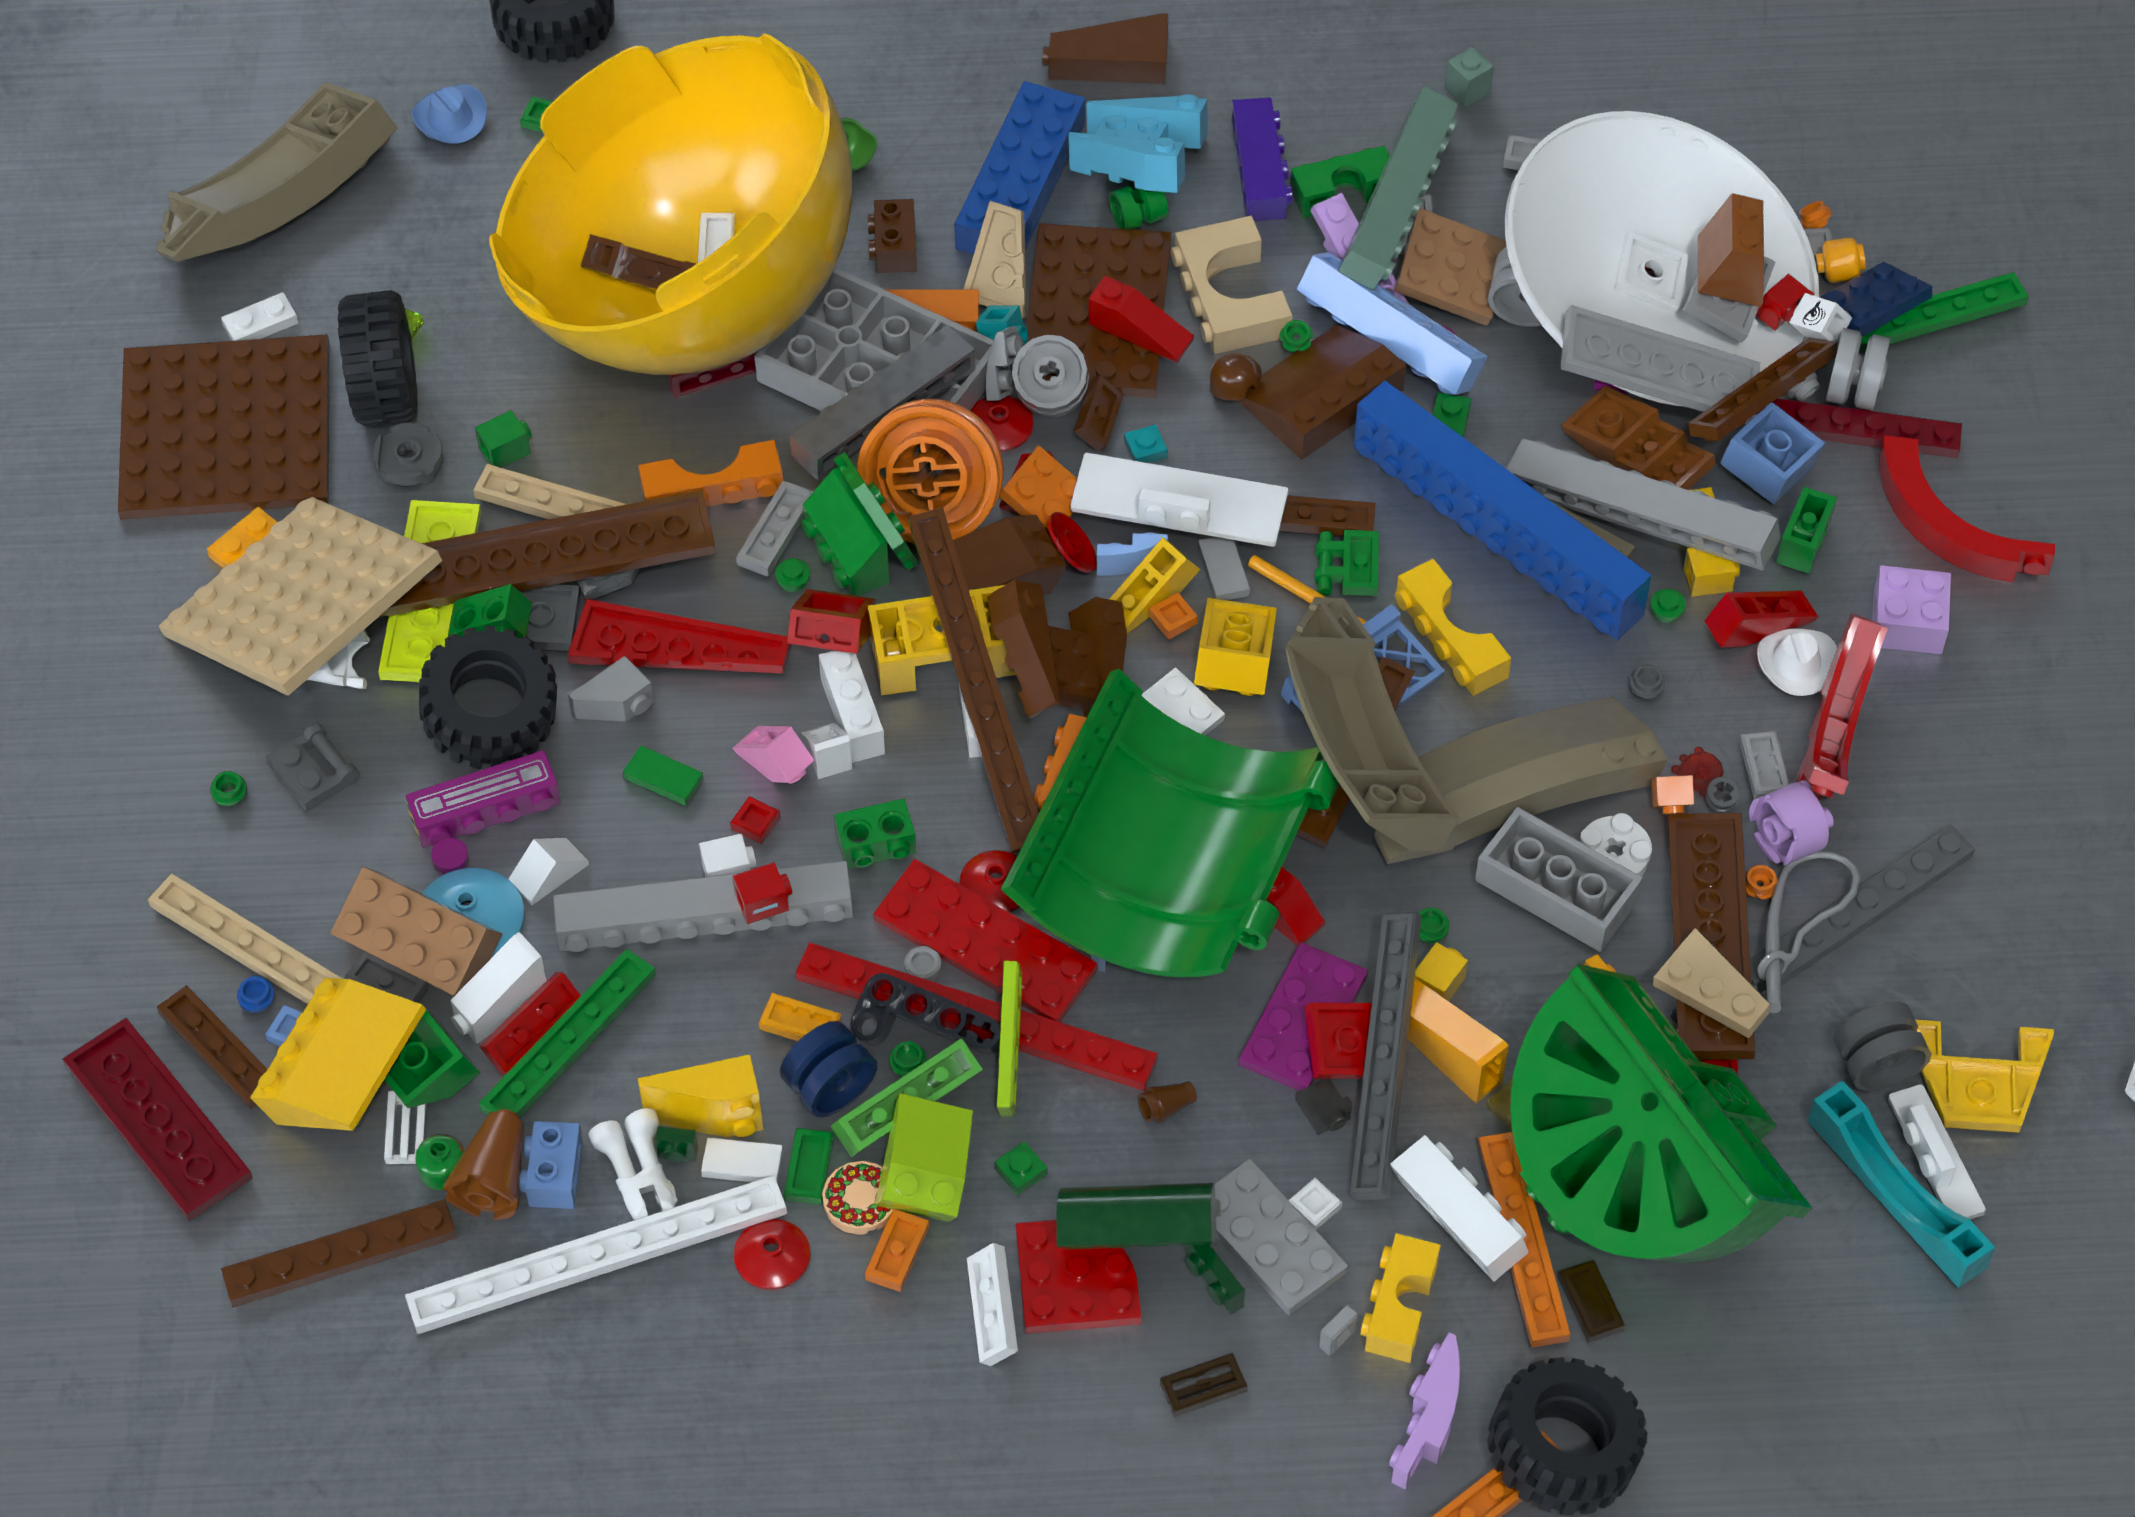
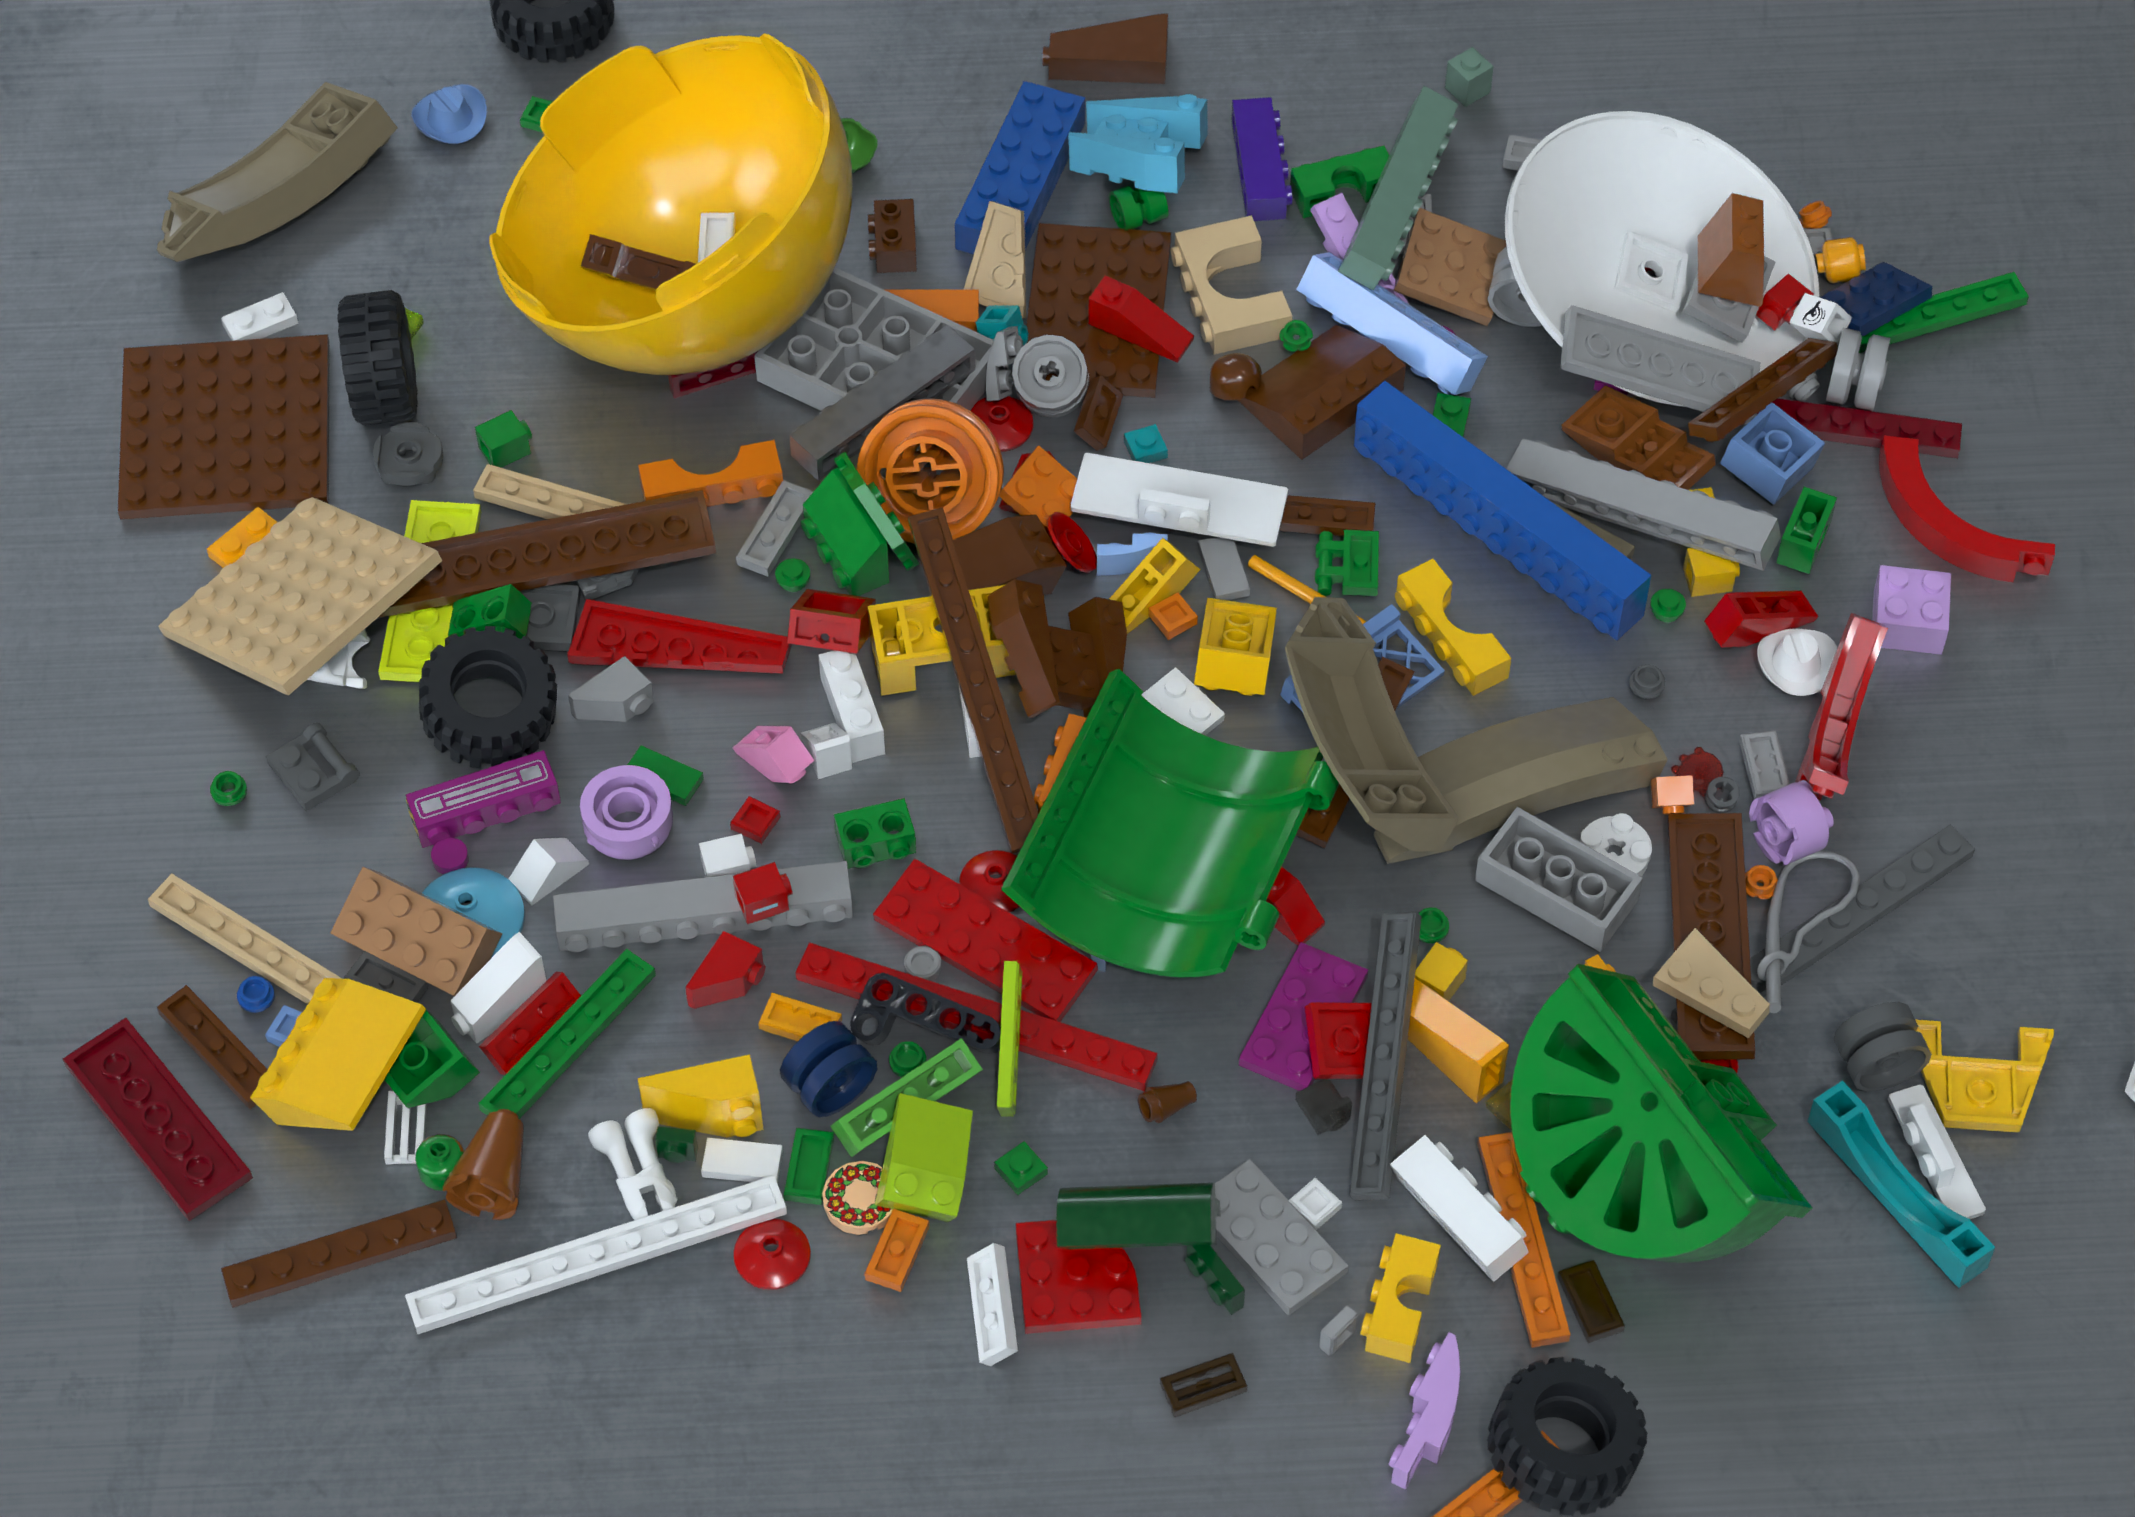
medium blue brick [520,1121,583,1209] -> none
none -> lavender piece [580,765,673,860]
none -> red slope [685,931,766,1009]

